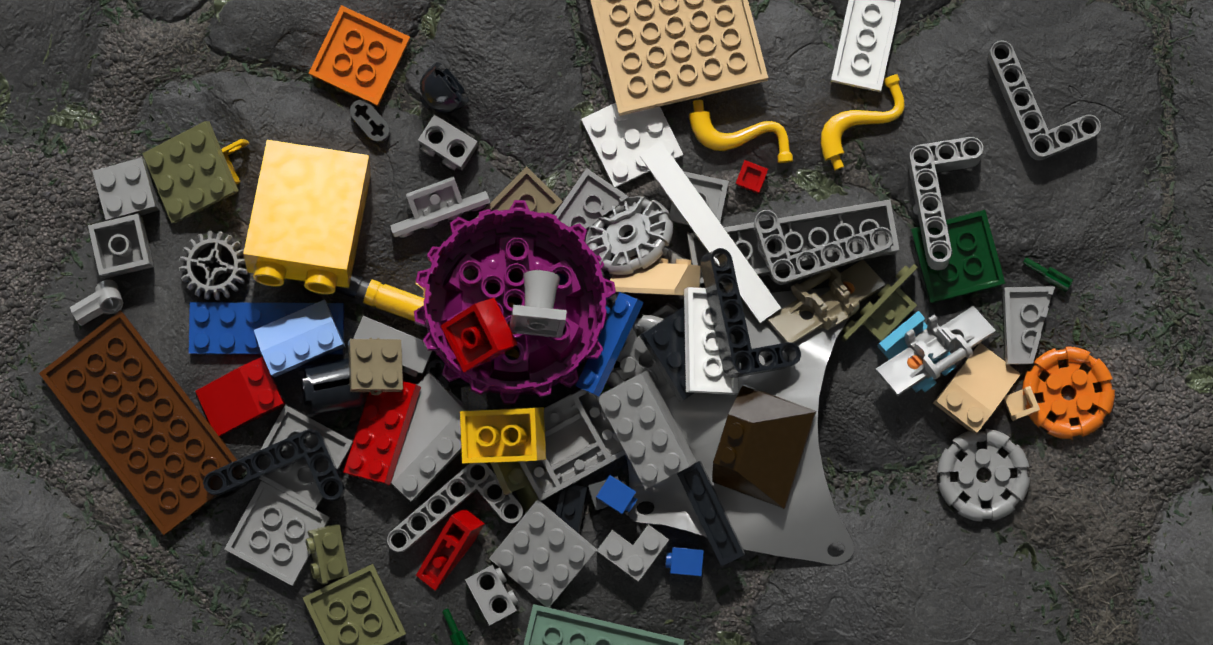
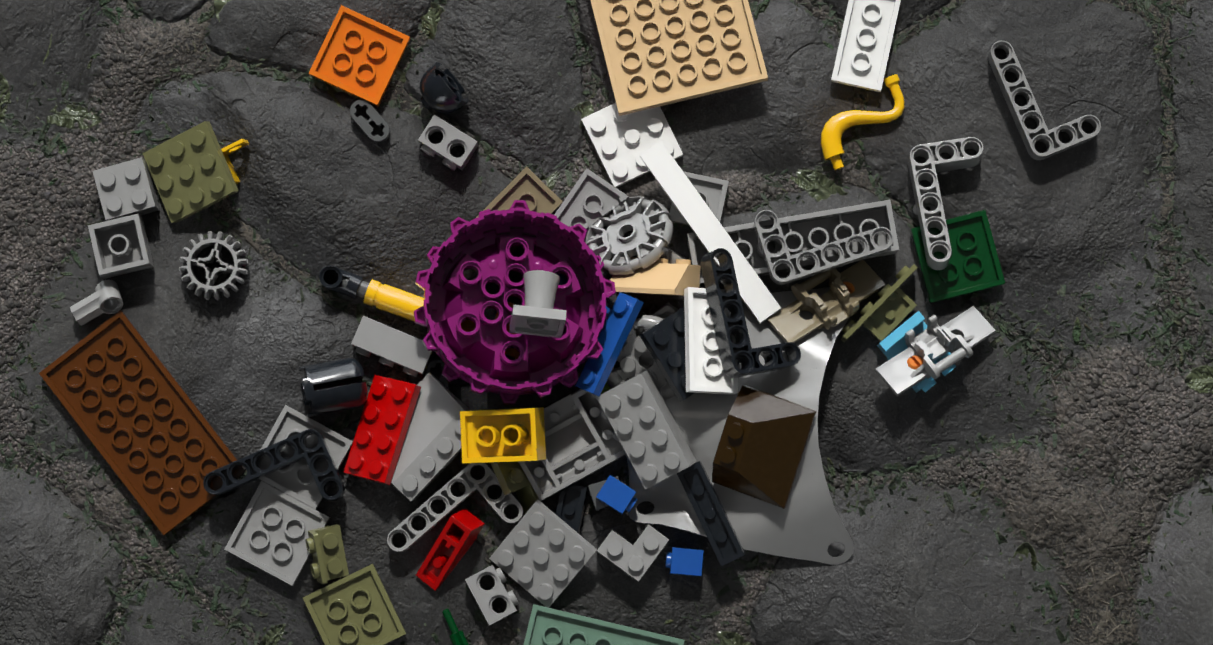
blue plate [189,302,344,355] -> none
red slope [195,357,286,436] -> none
yellow brick [243,140,371,294] -> none
light blue slope [254,300,345,378] -> none
dark tan plate [348,338,403,395] -> none
light grey bracket [390,177,490,237] -> none
red slope [441,298,518,373] -> none
yellow animal [689,100,793,163] -> none
red plate [735,160,768,194] -> none
tan slope [933,343,1021,434] -> none
light grey plate [937,429,1030,522] -> none
light grey wing [1002,286,1055,365] -> none
tan panel [1003,386,1040,421] -> none
orange plate [1022,347,1115,439] -> none
dark green axle [1023,258,1073,293] -> none

